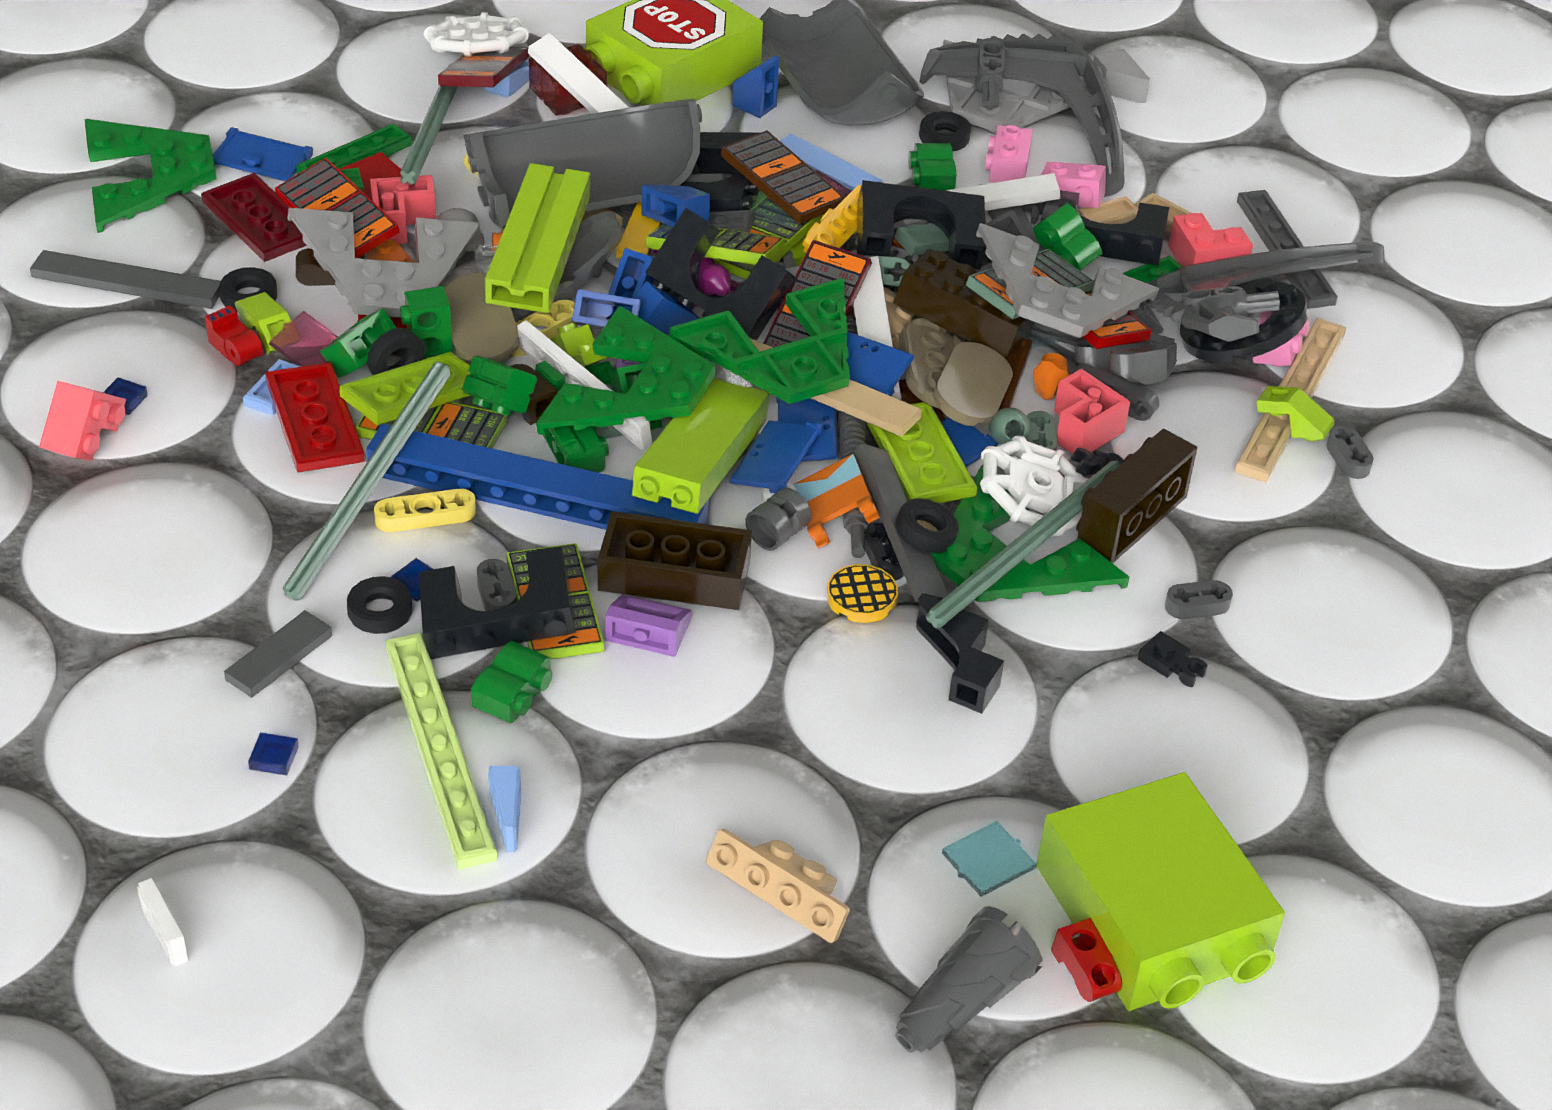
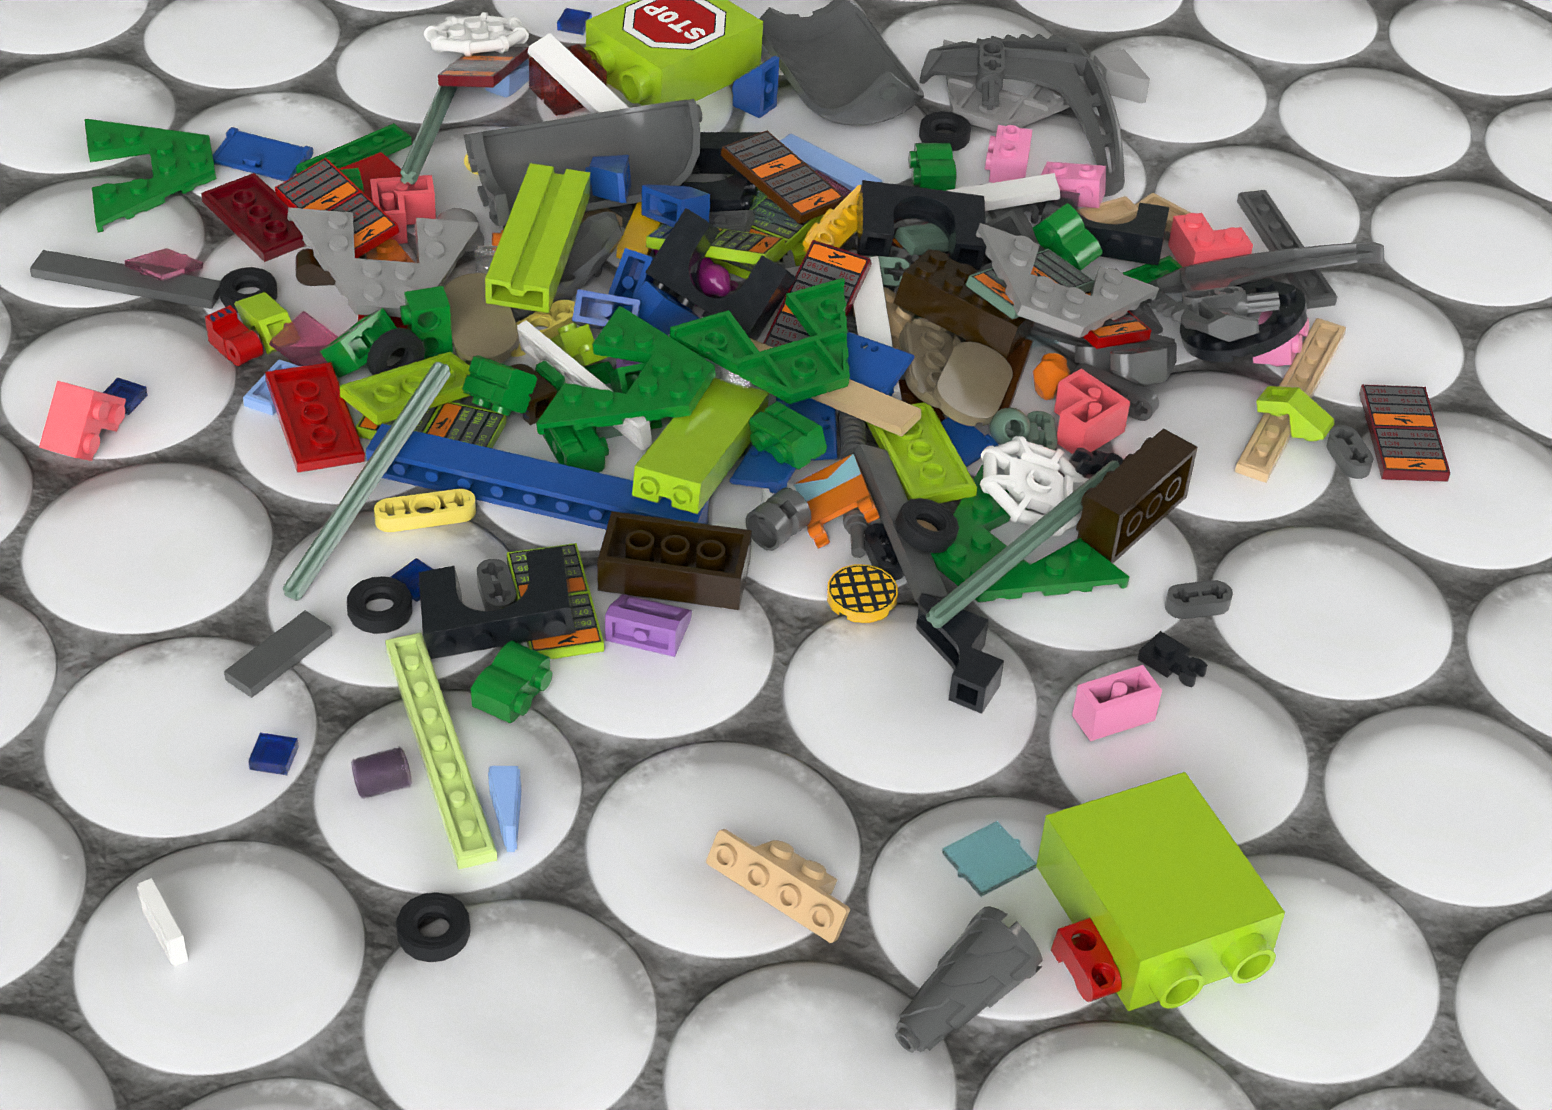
none -> clear pink piece [125,248,203,281]
none -> clear purple piece [351,746,412,800]
none -> black tyre [396,892,471,962]
none -> clear blue tile [557,8,592,35]
none -> blue slope [585,155,632,203]
none -> green brick [749,401,827,470]
none -> bright pink brick [1072,665,1162,741]
none -> tile [1359,384,1450,482]

